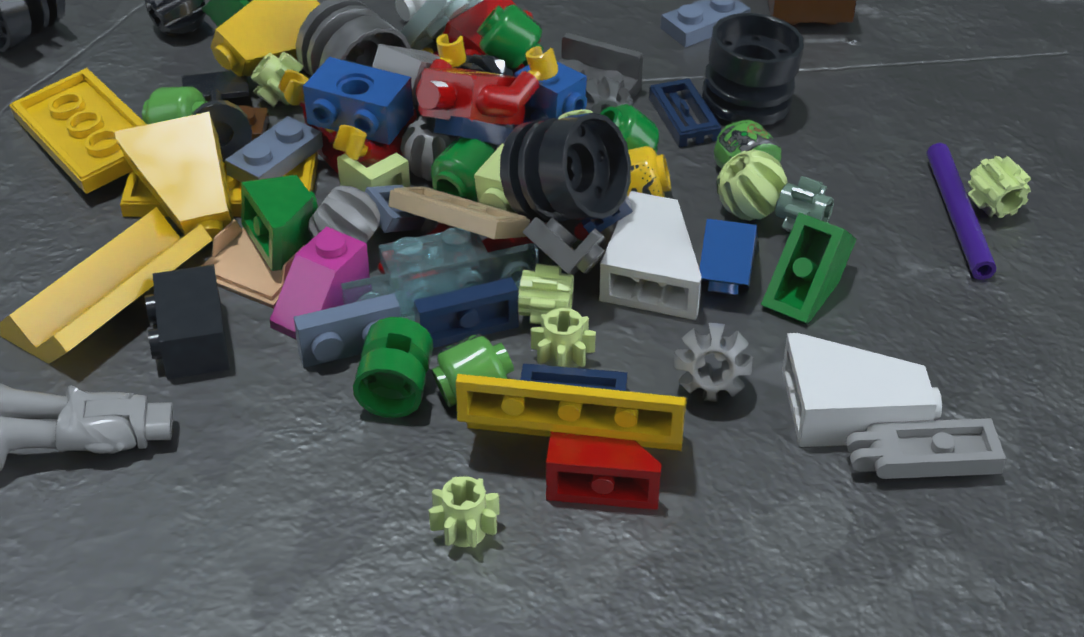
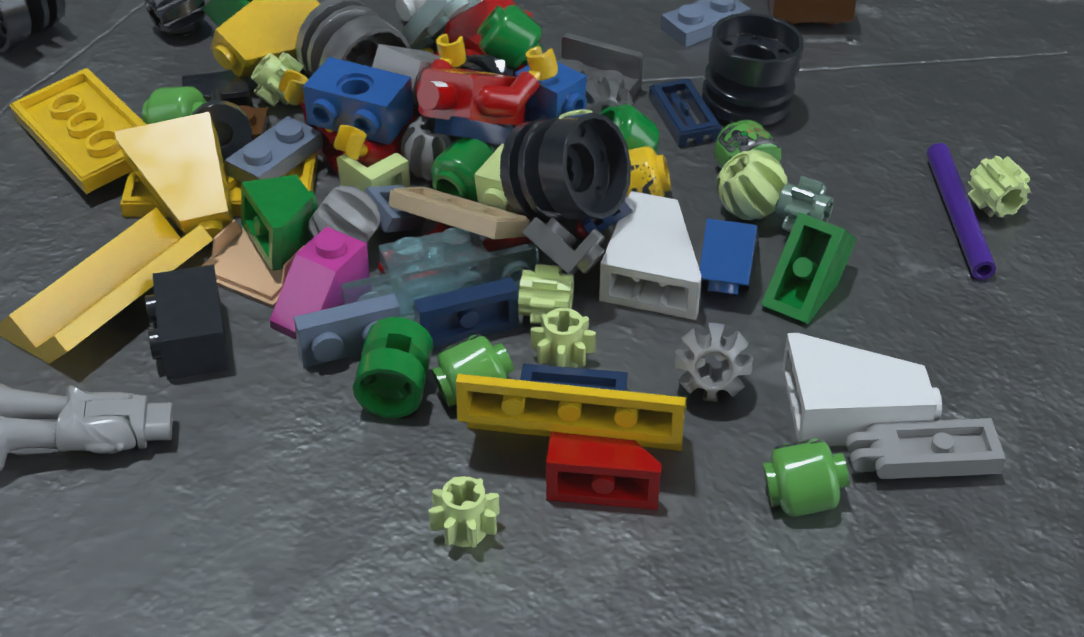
none -> bright green head [763,438,850,517]

